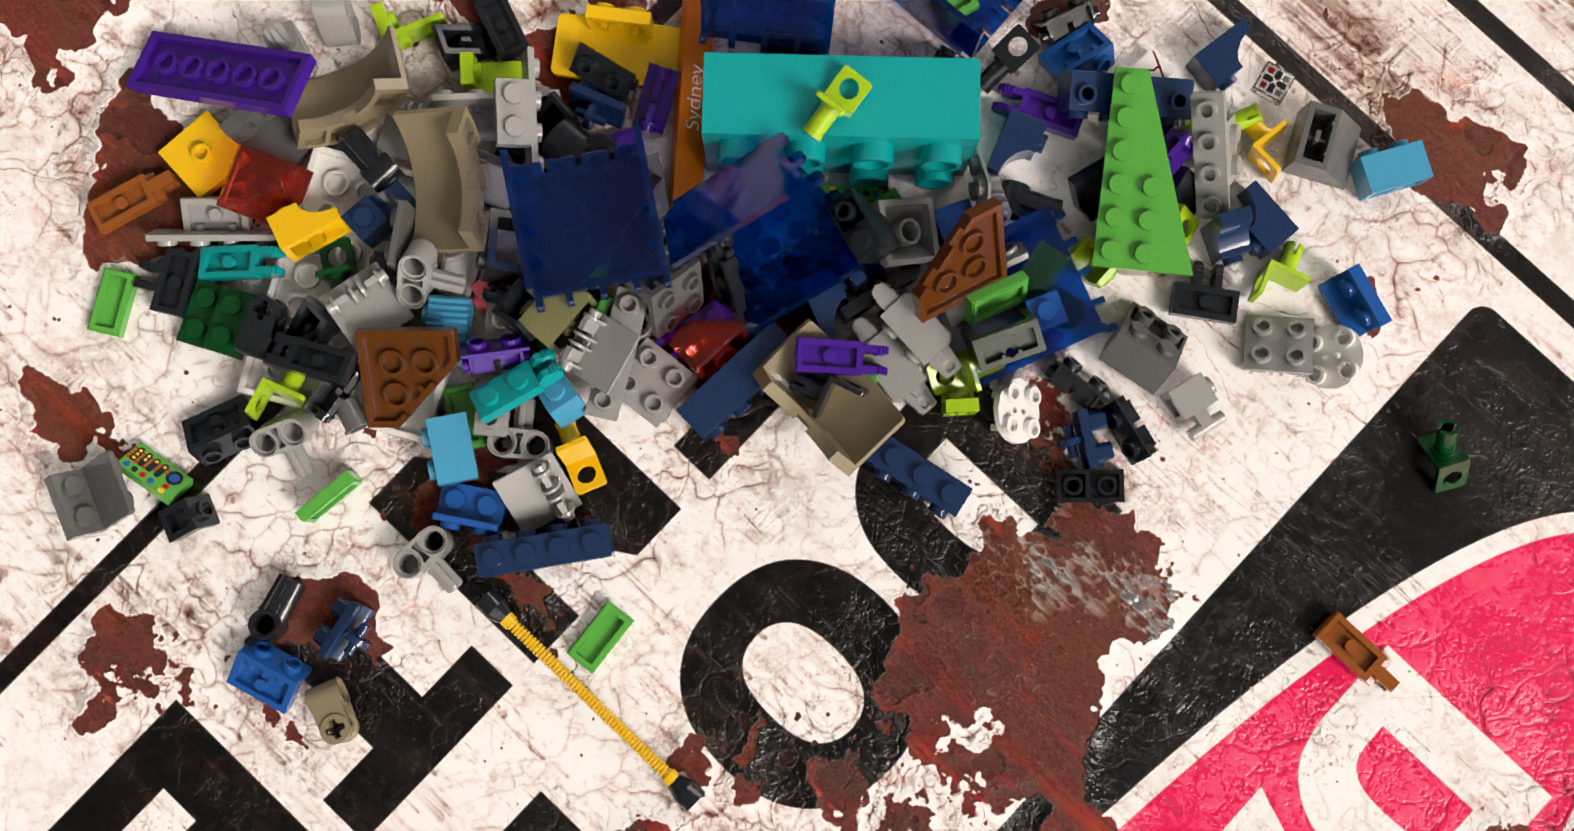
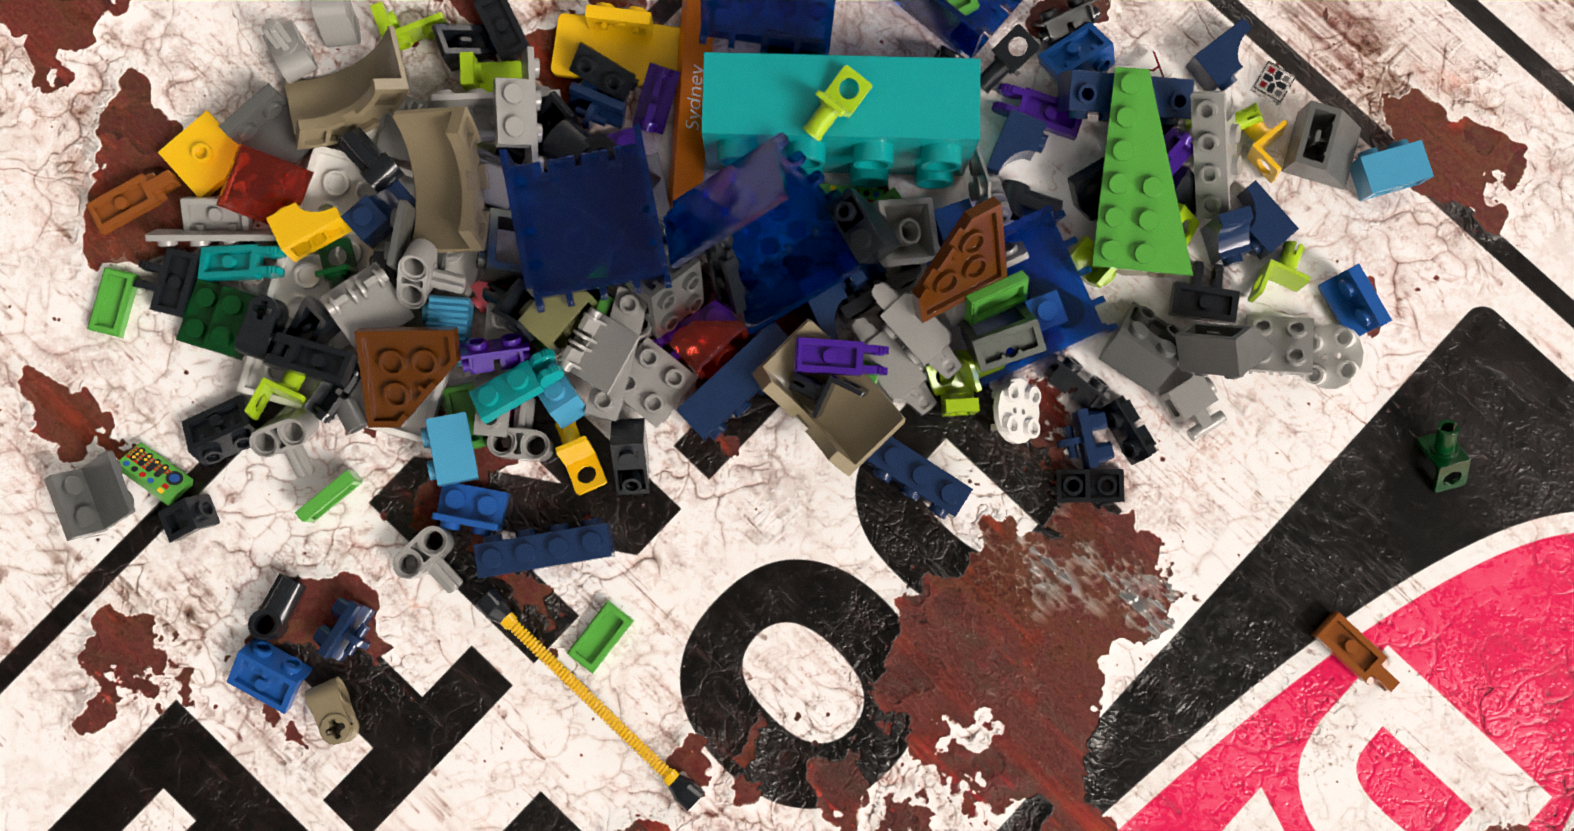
dark purple plate [125,31,317,118] -> none
light grey hinge [492,451,583,530] -> none
clear green brick [1021,240,1071,294] -> none
none -> black slope [610,418,650,495]
none -> dark grey slope [1175,322,1273,379]

